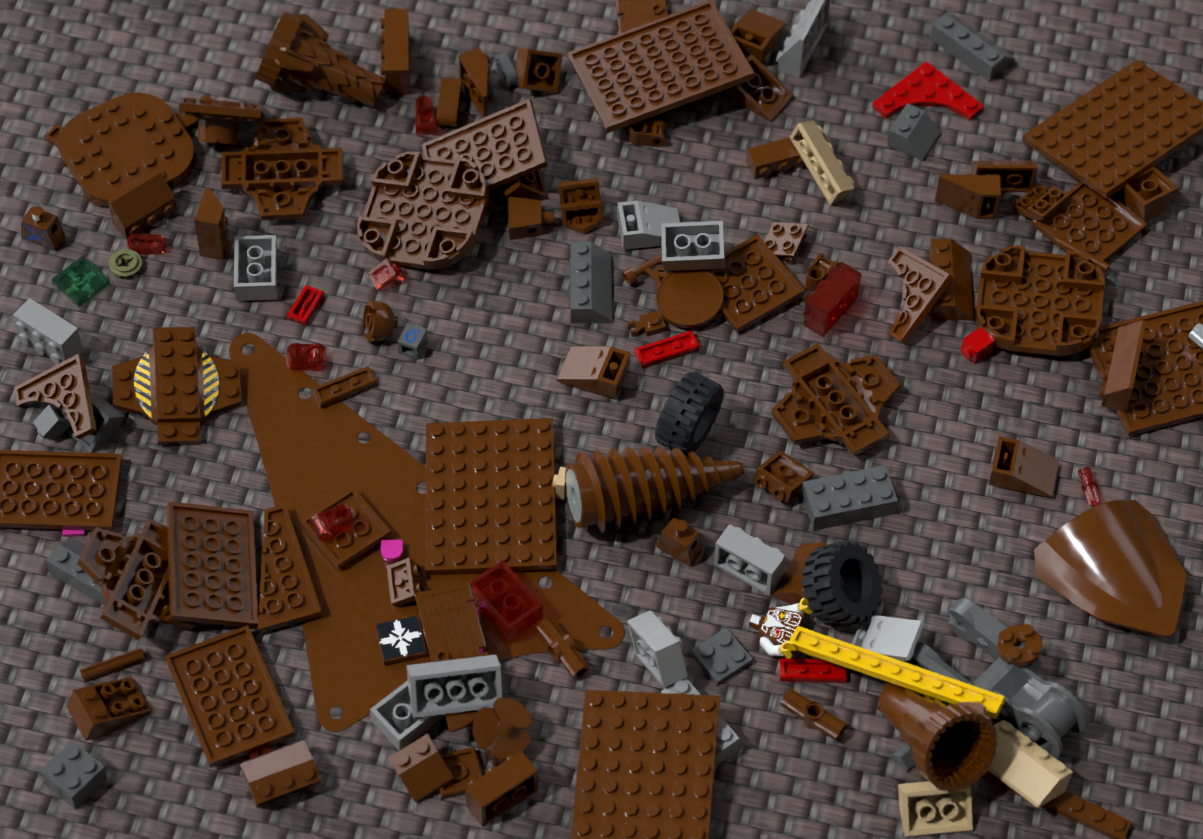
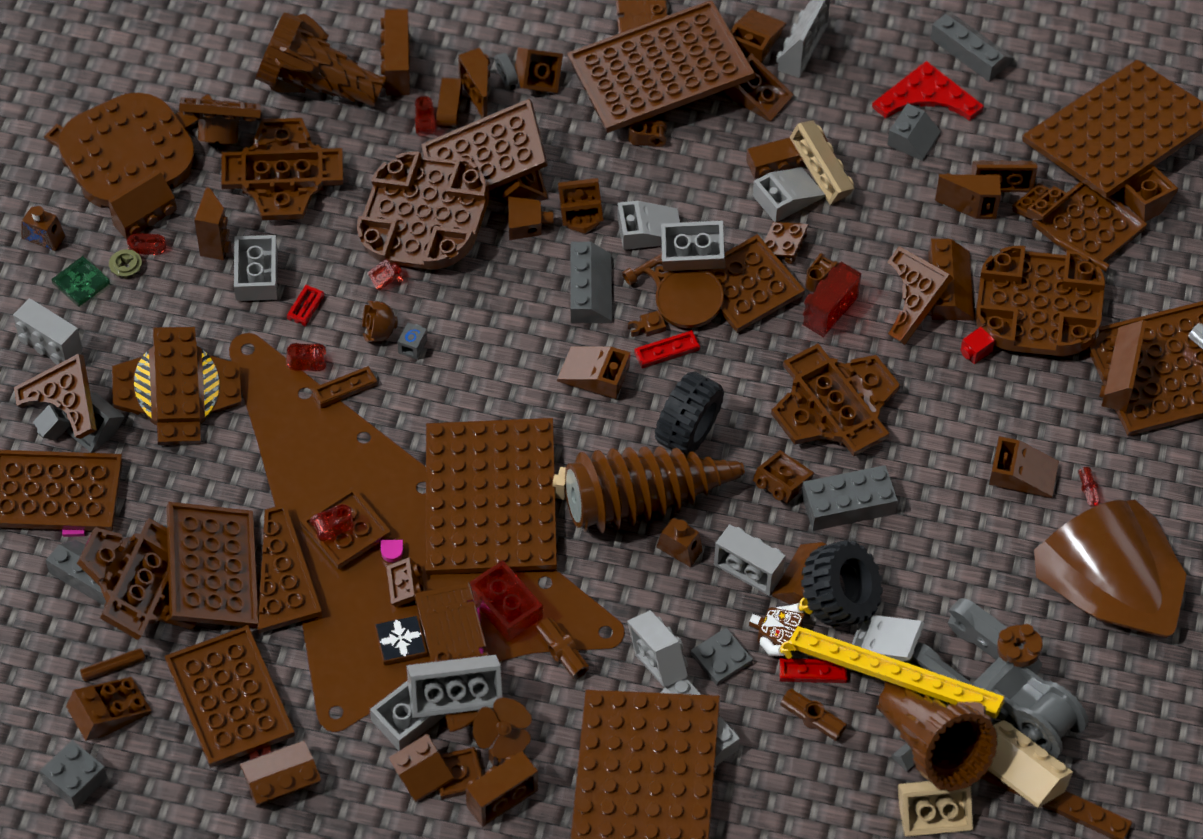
none -> light grey slope [753,168,825,223]

